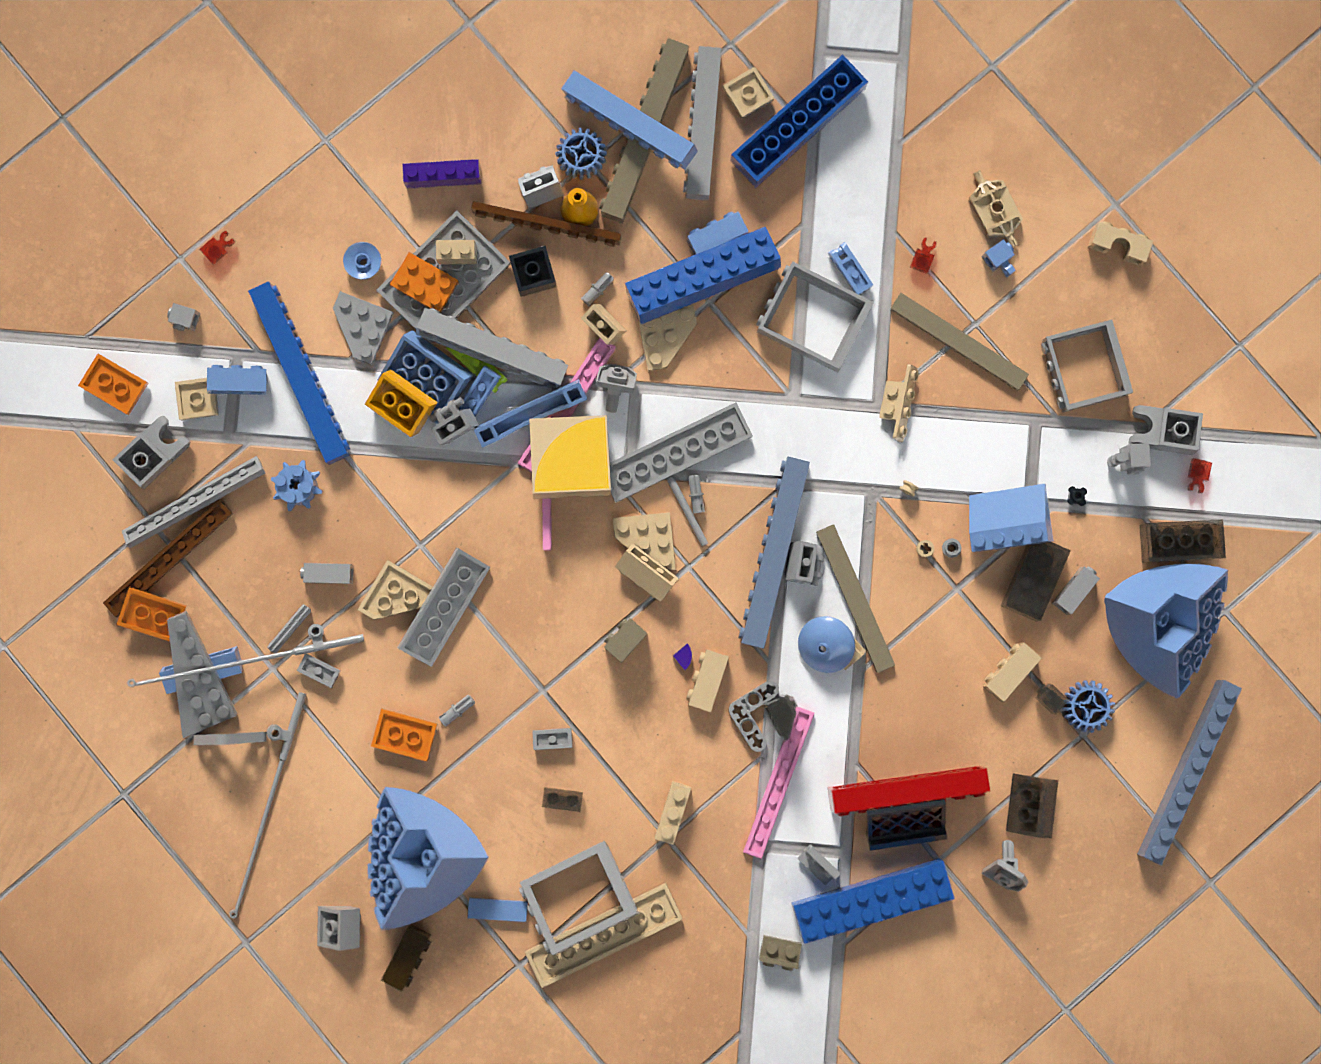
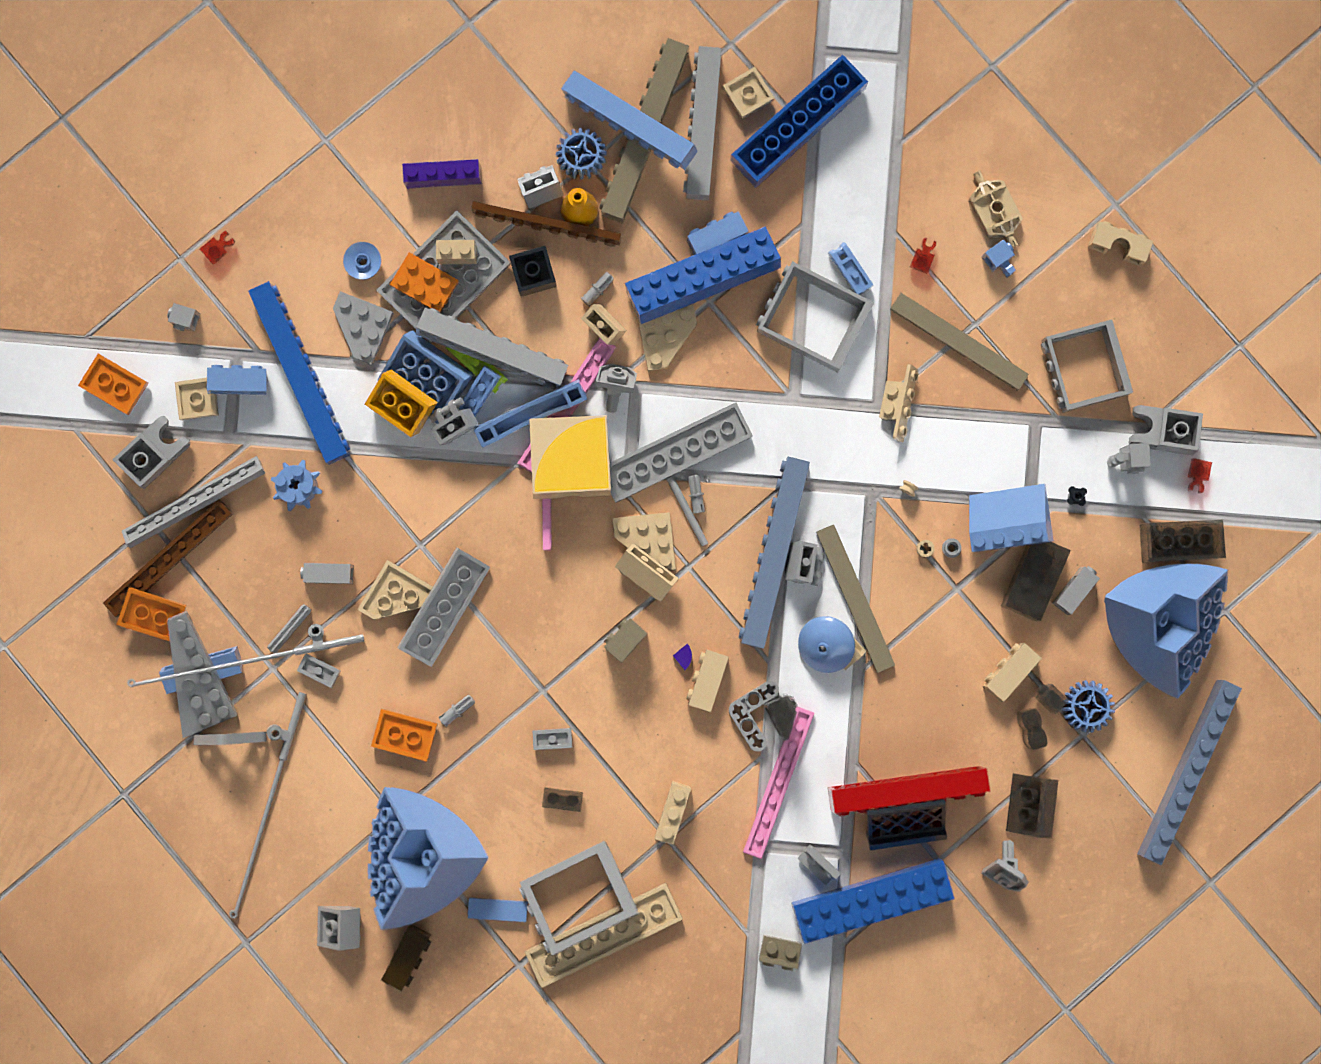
none -> clear smoke brick [1017,708,1047,750]

